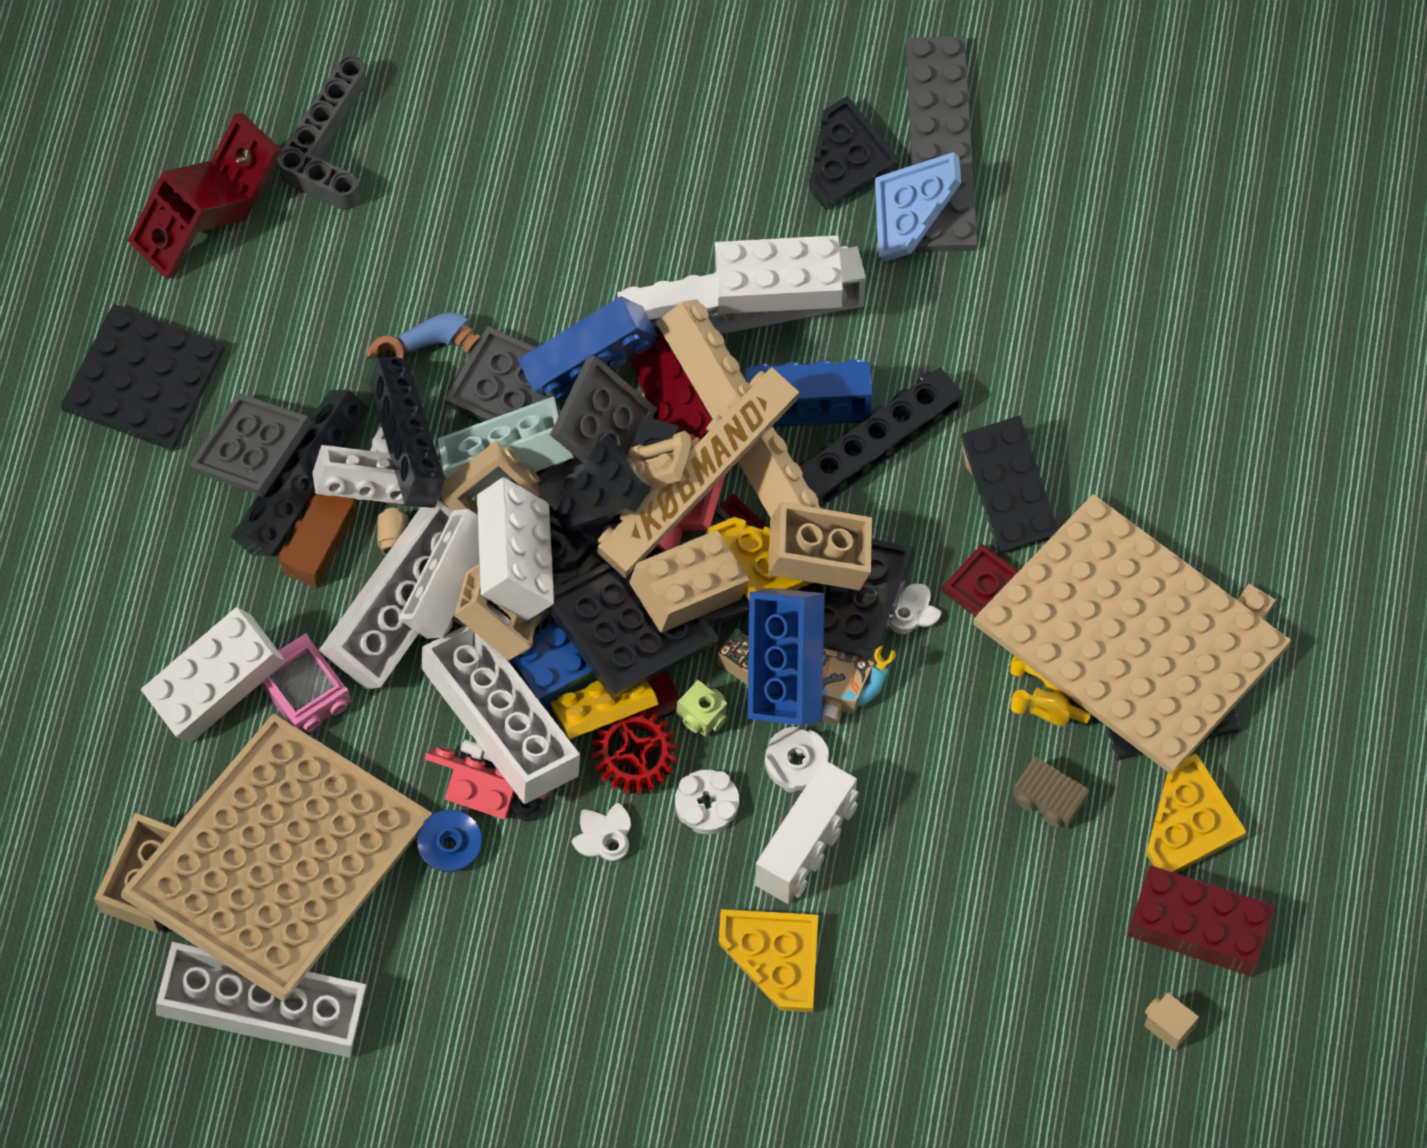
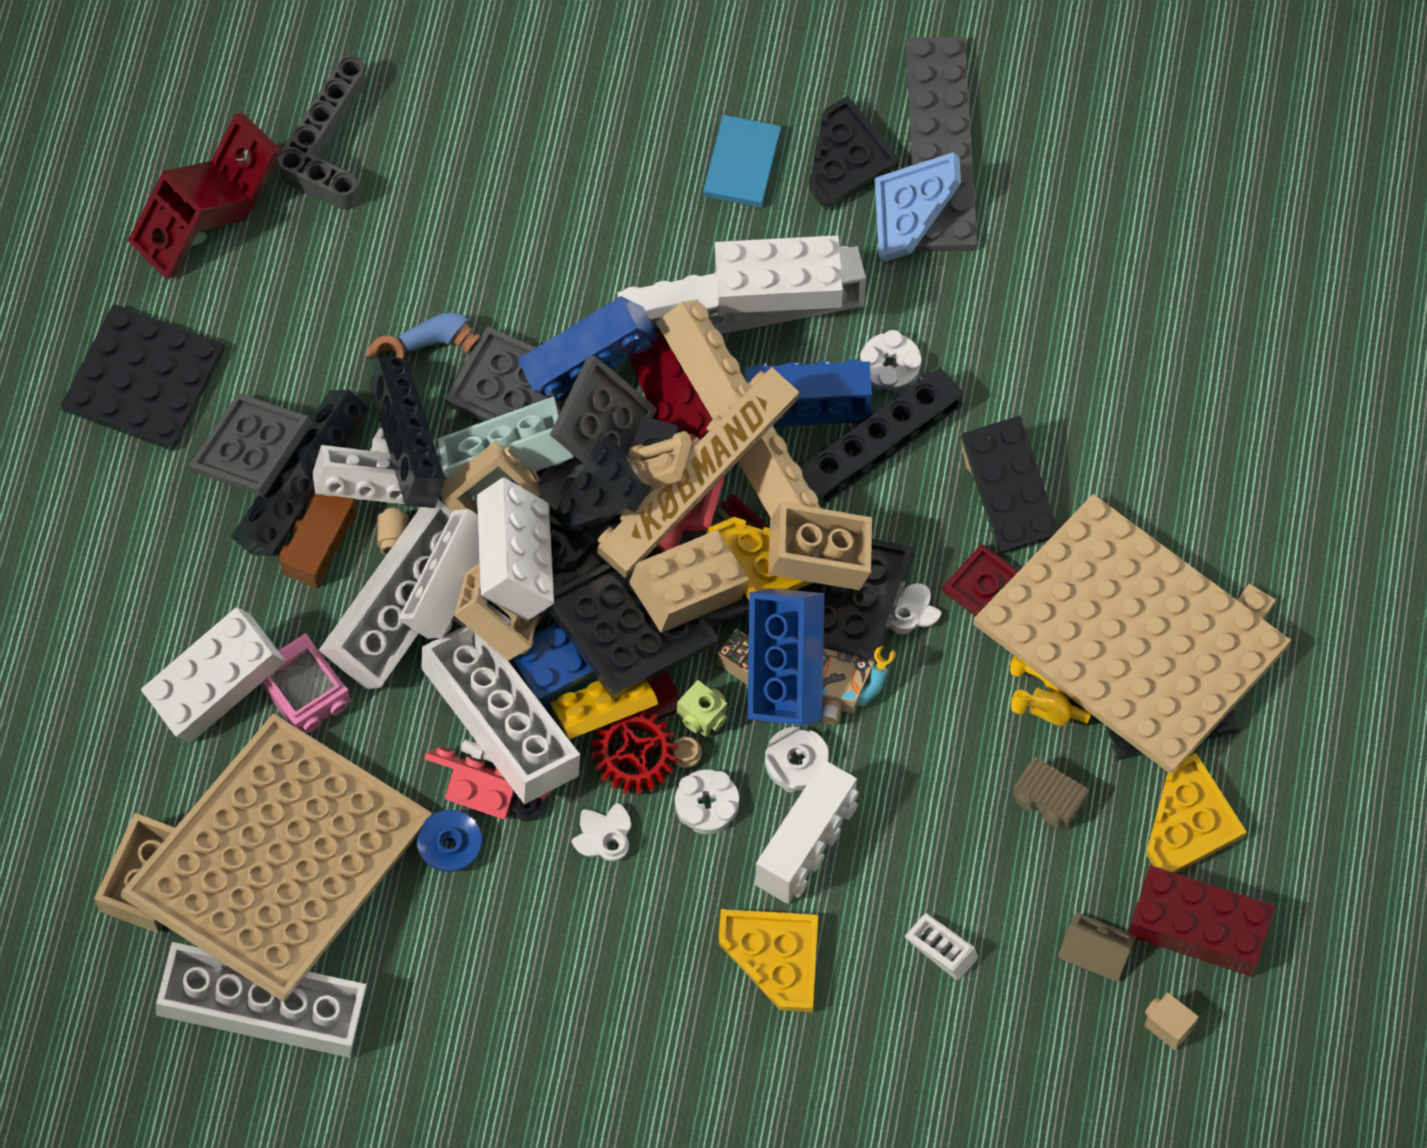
none -> tan plate [670,737,702,768]
none -> dark azure tile [703,115,781,208]
none -> white plate [860,330,921,392]
none -> white slope [905,913,978,980]
none -> dark tan panel [1058,912,1137,981]

